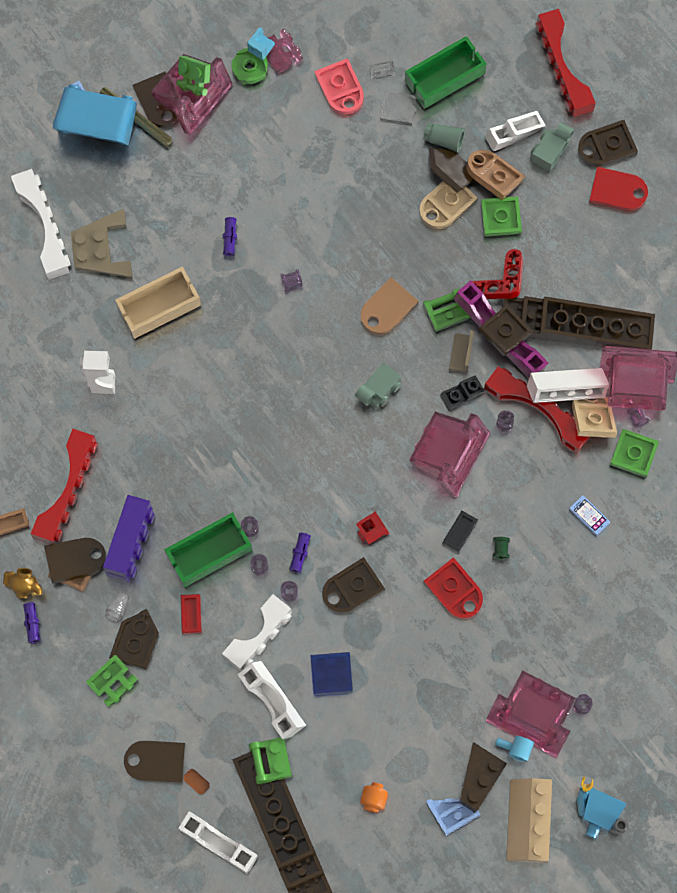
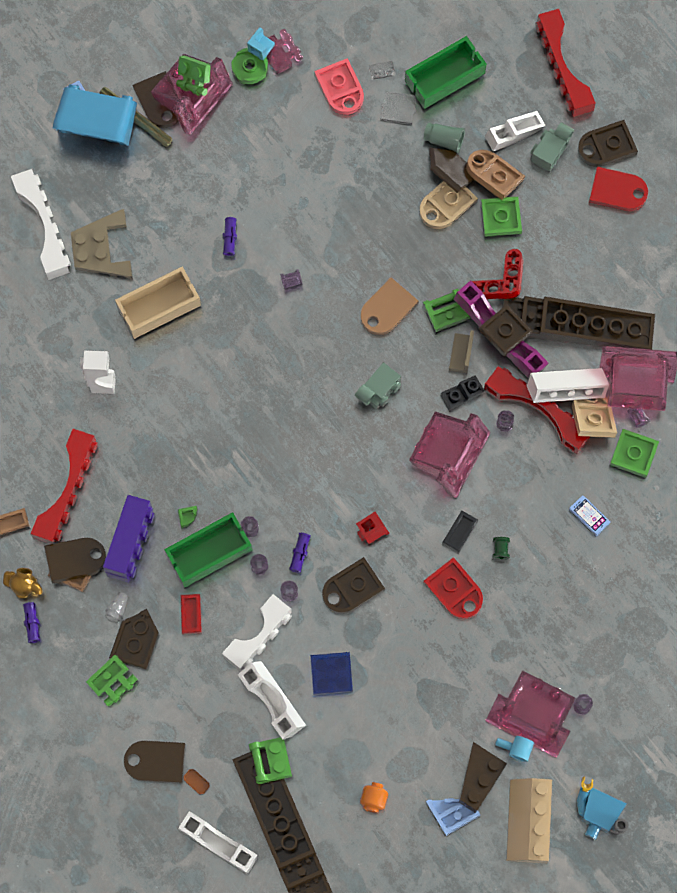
none -> bright green tile [178,506,197,529]

